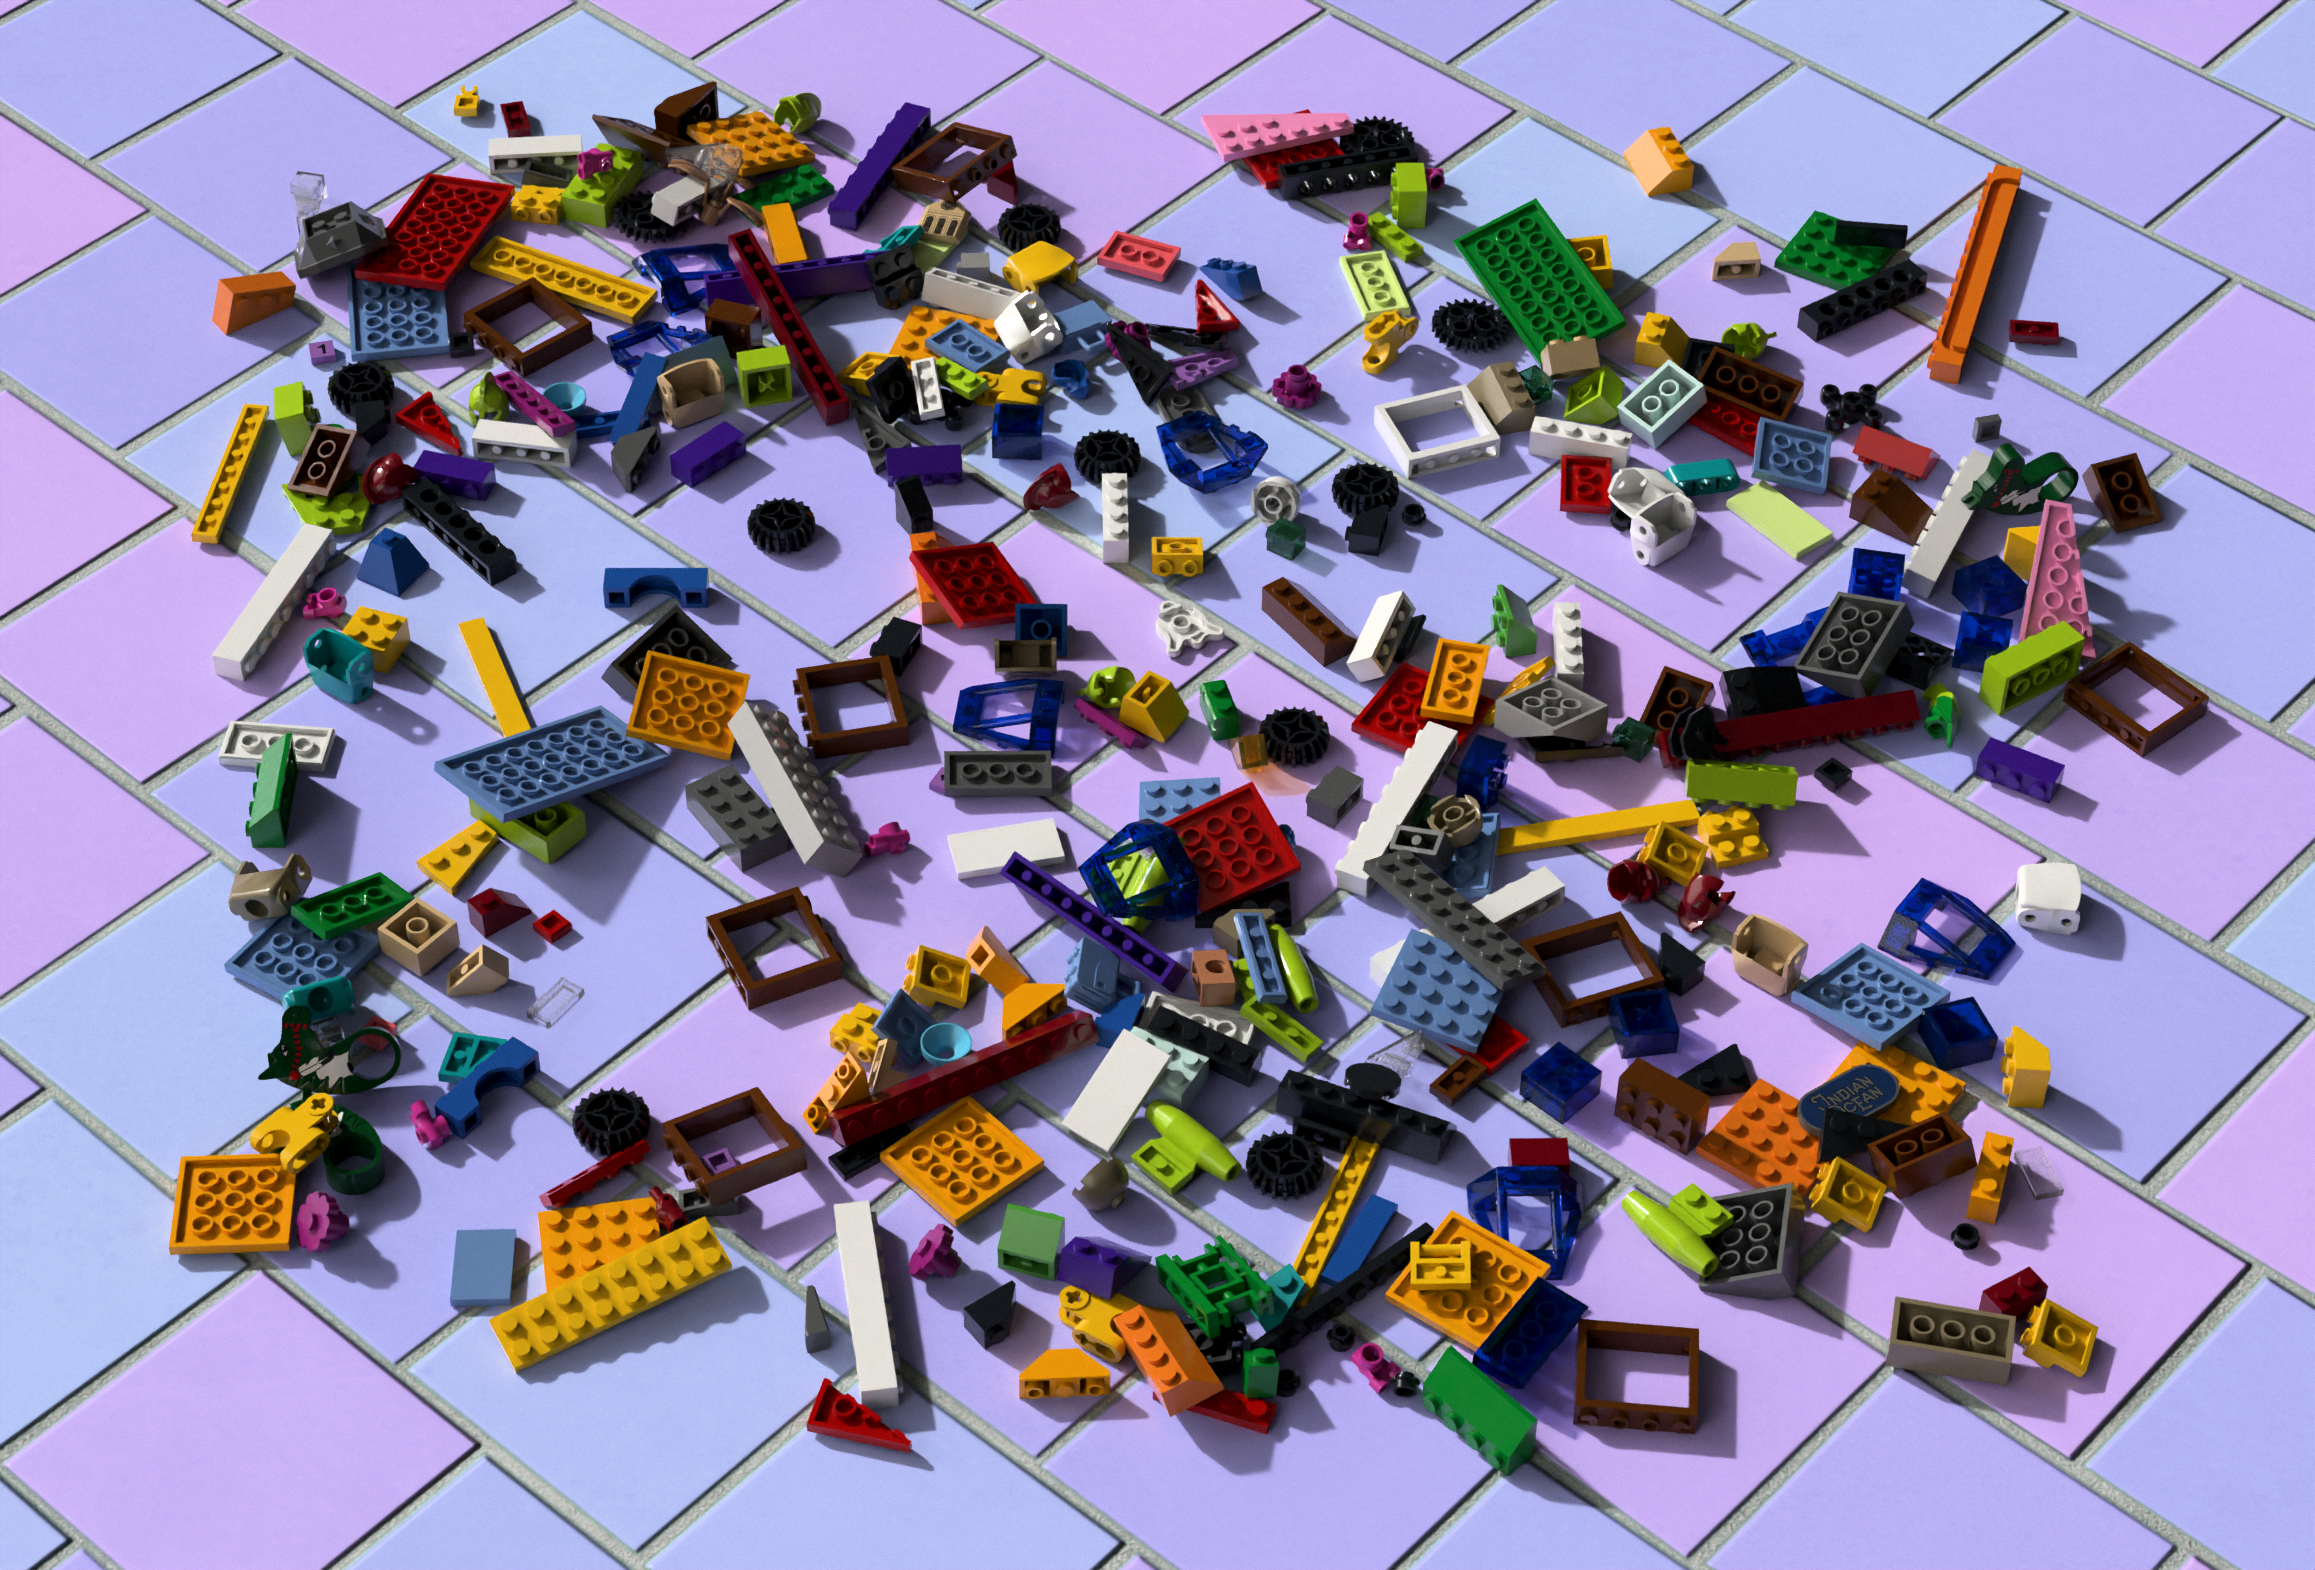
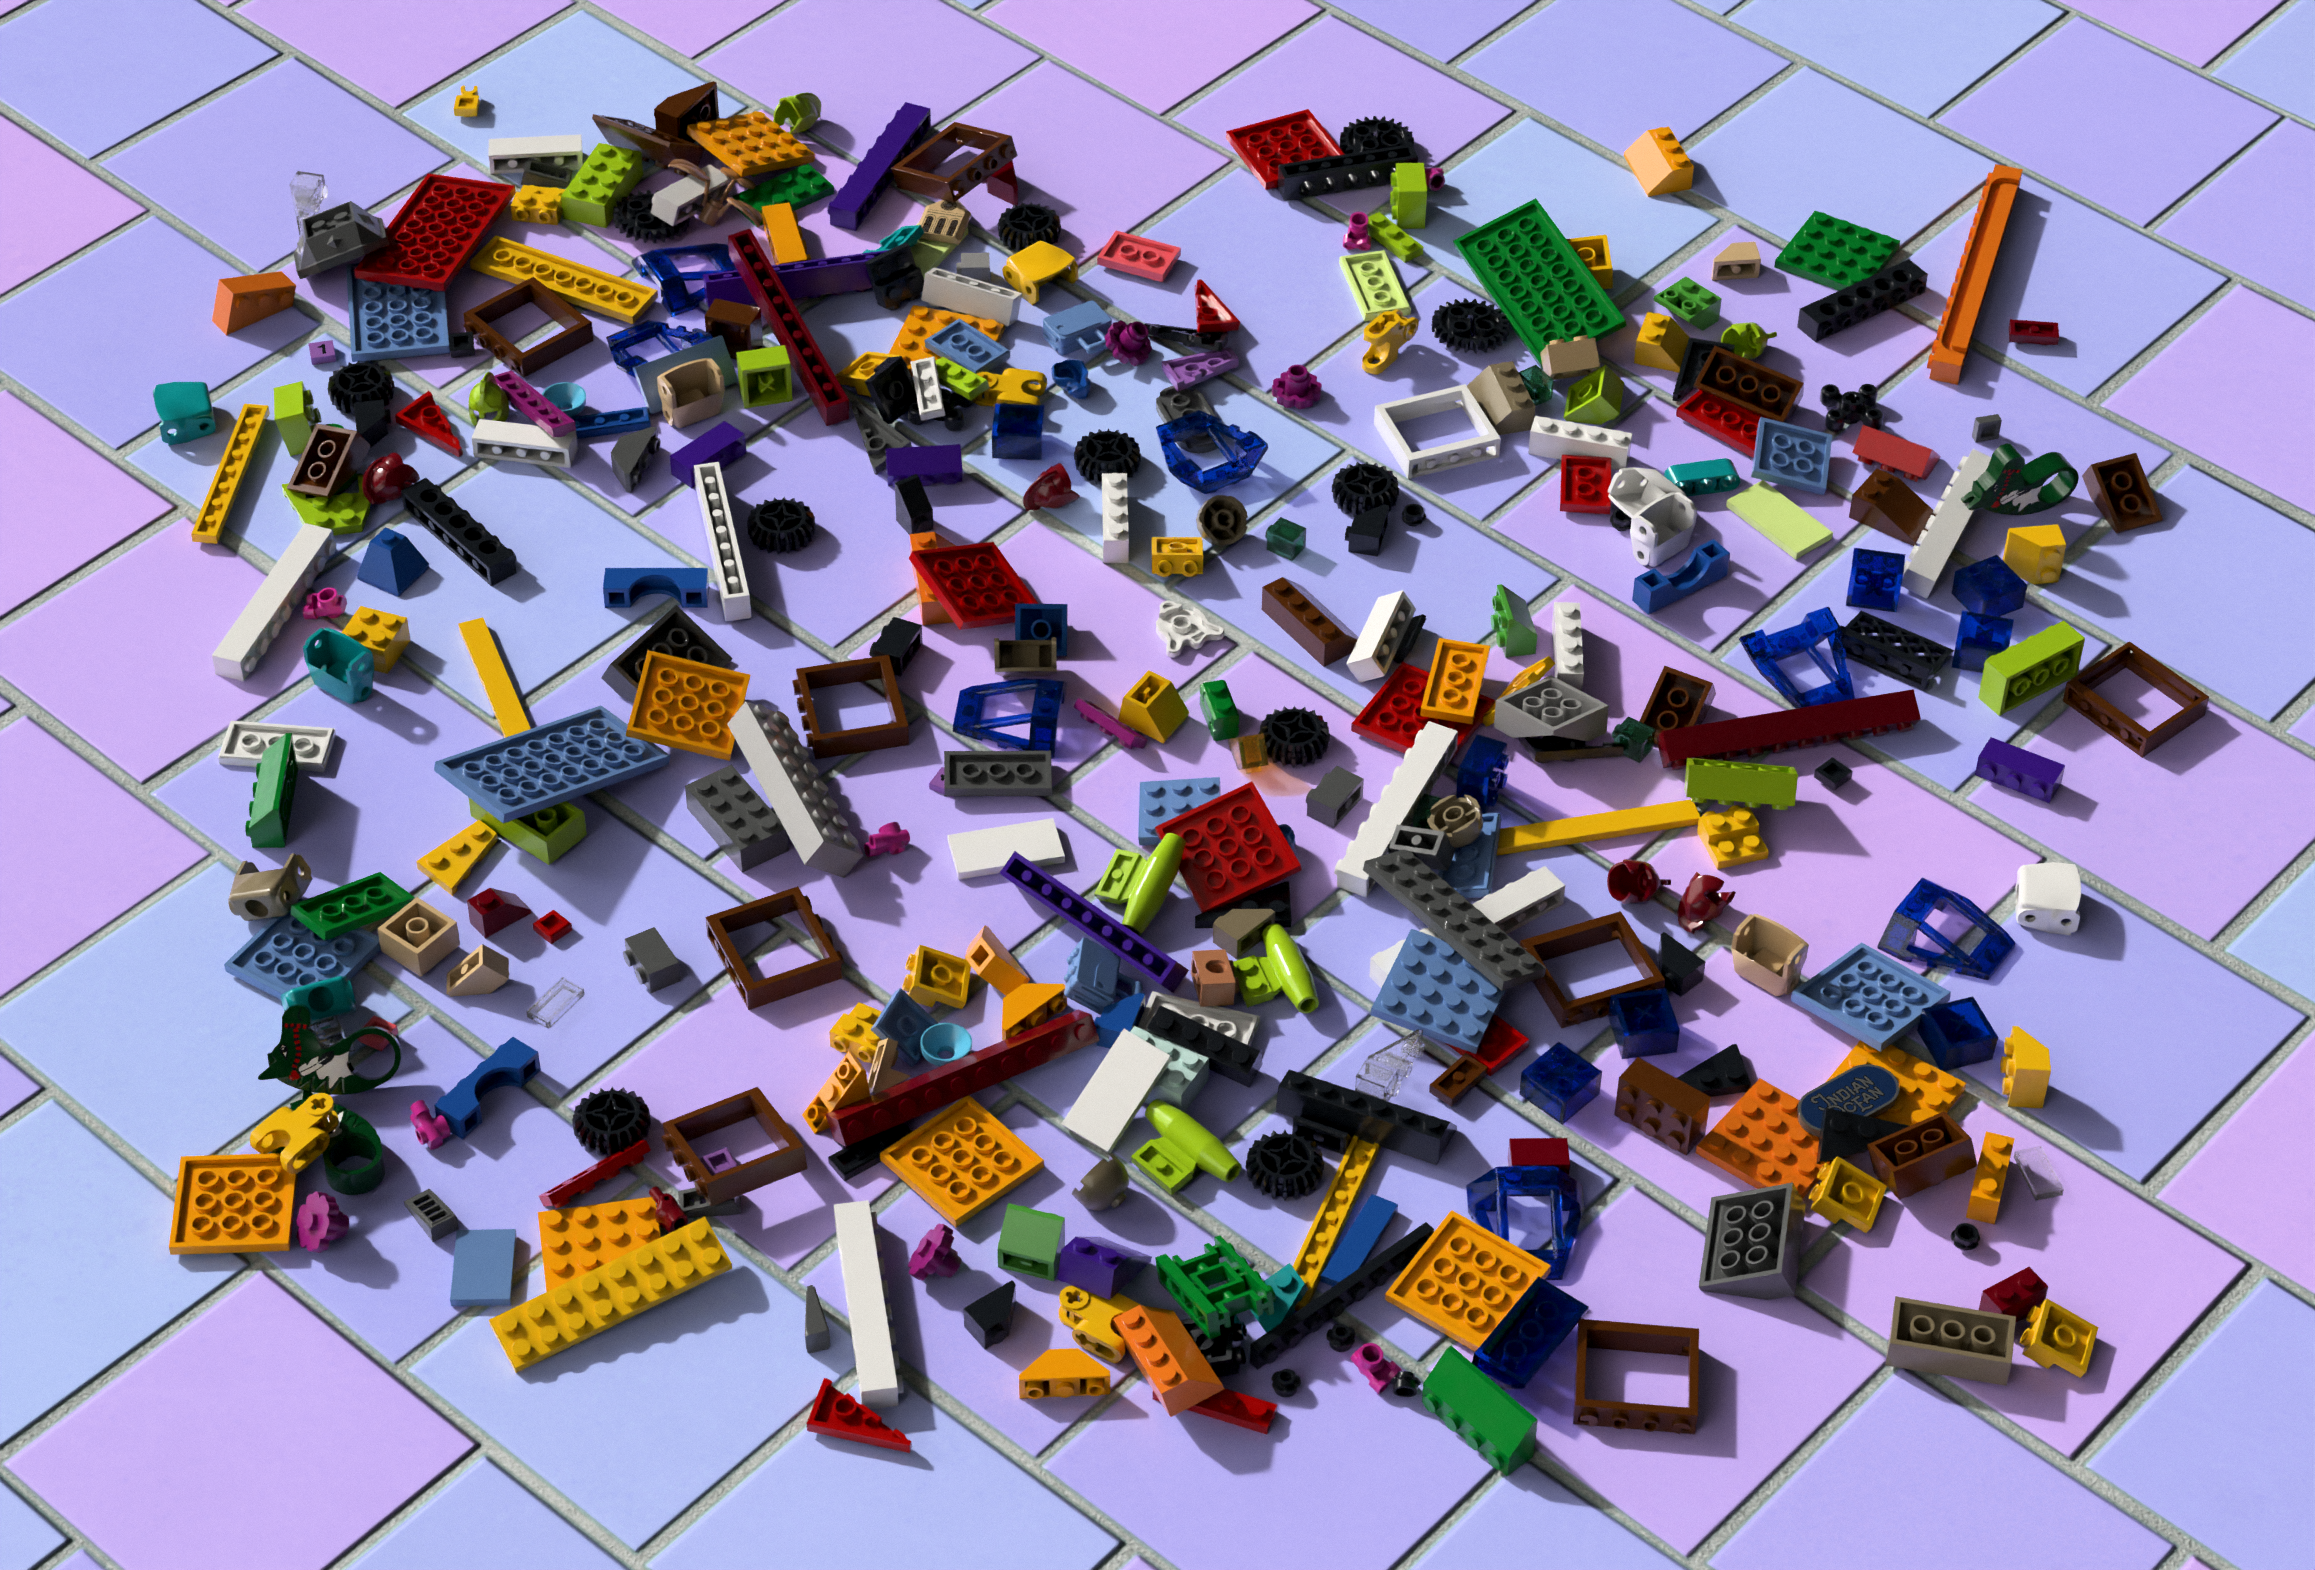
dark purple brick [413,450,496,501] -> none
teal wing [438,1032,507,1084] -> none
dark red plate [500,101,531,138] -> none
dark pink plate [577,148,613,180] -> none
blue tile [608,352,669,444] -> none
clear slope [666,142,744,184] -> none
white piece [994,291,1063,364] -> none
lime helmet [1075,665,1136,709] -> none
clear blue windscreen [1078,818,1199,922] -> none
black wing [1106,322,1176,406] -> none
blue slope [1199,257,1263,301] -> none
bright pink wing [1201,113,1354,162] -> none
medium blue tile [1234,912,1288,1003] -> none
lime plate [1239,994,1324,1063] -> none
green brick [1241,1348,1279,1398] -> none
white cylinder [1250,476,1302,528] -> none
black tile [1343,1063,1402,1101] -> none
yellow plate [1410,1241,1471,1290] -> none
light aqua brick [1617,359,1708,449] -> none
lime plate [1621,1183,1734,1277] -> none
yellow plate [1637,821,1709,887] -> none
black hinge [1668,707,1729,761] -> none
black slope [1719,666,1807,720] -> none
dark grey slope [1793,591,1915,698] -> none
black tile [1834,220,1908,249] -> none
green animal [1922,683,1961,749] -> none
bright pink wing [2018,499,2096,661] -> none
none -> teal piece [153,382,216,446]
none -> dark grey slope [404,1188,459,1242]
none -> dark grey brick [623,927,681,993]
none -> white brick [694,462,751,621]
none -> dark tan cylinder [1196,495,1248,546]
none -> blue arch [1632,539,1730,615]
none -> bright green slope [1653,276,1722,331]

